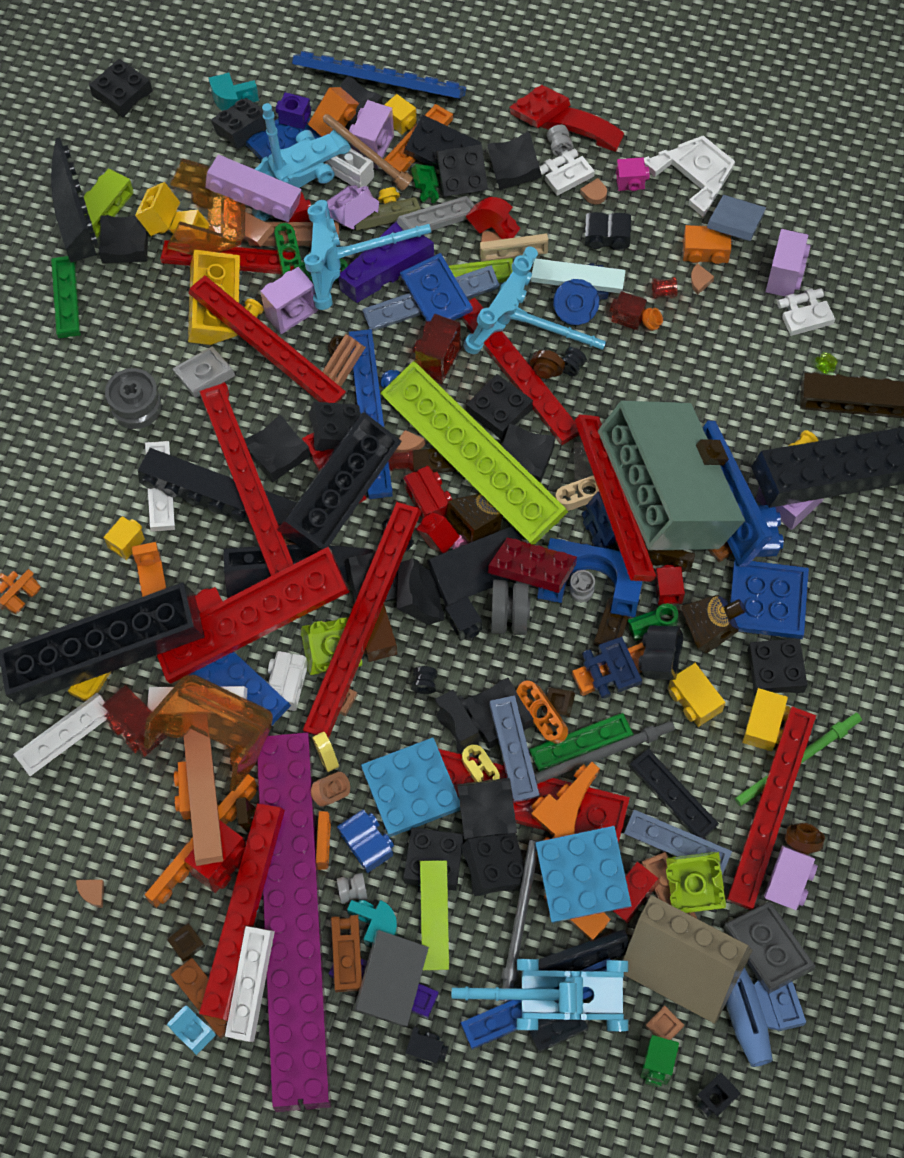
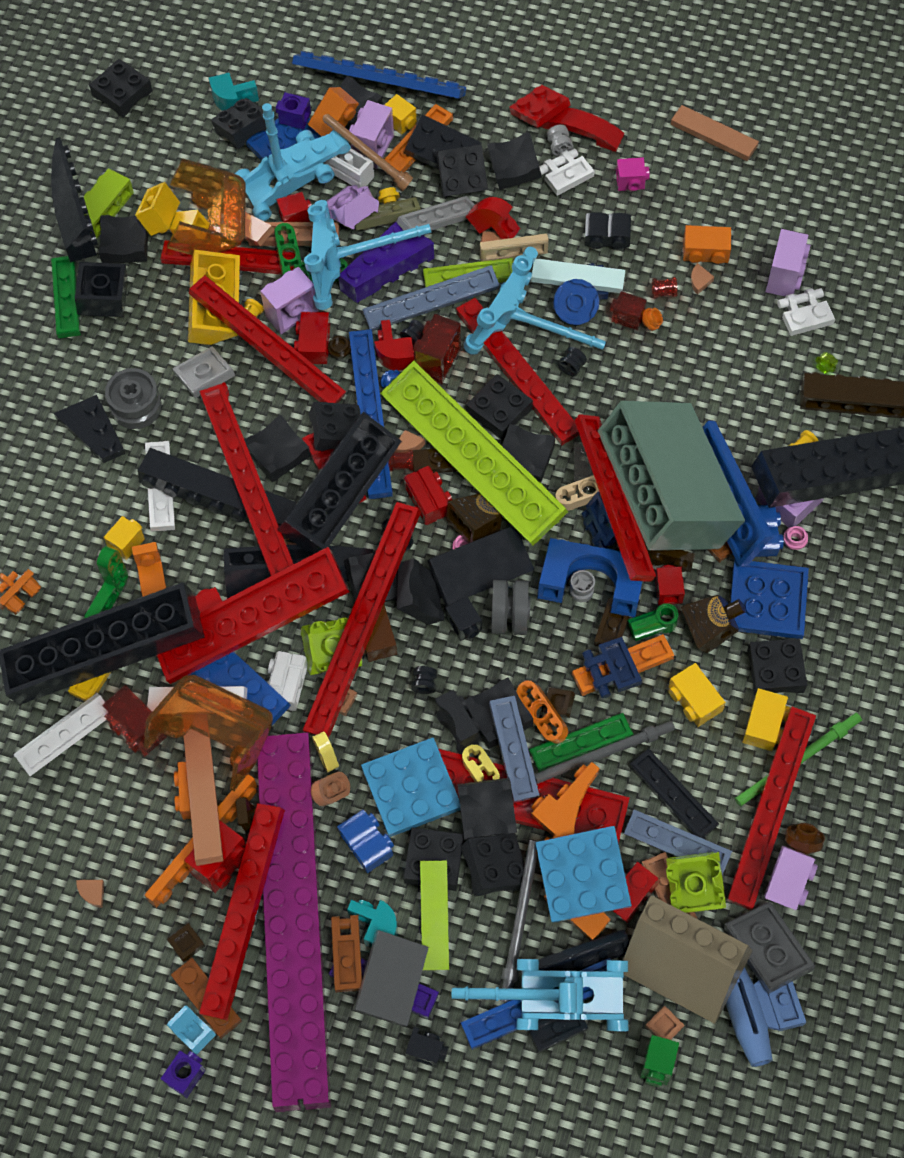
lavender brick [206,154,301,222] -> none
white plate [225,926,275,1042] -> none
orange tile [316,811,331,870] -> none
nougat tile [322,334,366,386] -> none
light grey wheel [337,873,368,904] -> none
blue tile [400,253,473,331] -> none
green plate [411,164,439,203] -> none
red brick [416,512,460,554] -> none
dark red plate [488,537,577,593] -> none
reddish brown plate [530,350,565,379] -> none
nougat tile [580,178,607,204] -> none
black brick [639,625,683,680] -> none
white wing [644,136,735,217] -> none
black brick [695,1073,741,1120] -> none
dark brown plate [696,439,729,465] -> none
sand blue tile [707,195,766,241] -> none
none -> black wing [53,395,125,463]
none -> black brick [75,262,128,317]
none -> green beam [83,546,128,619]
none -> dark purple brick [160,1051,206,1099]
none -> red brick [294,312,331,364]
none -> red brick [374,320,414,371]
none -> black wheel [400,320,429,349]
none -> nougat tile [670,105,759,161]
none -> bright pink plate [783,526,808,550]

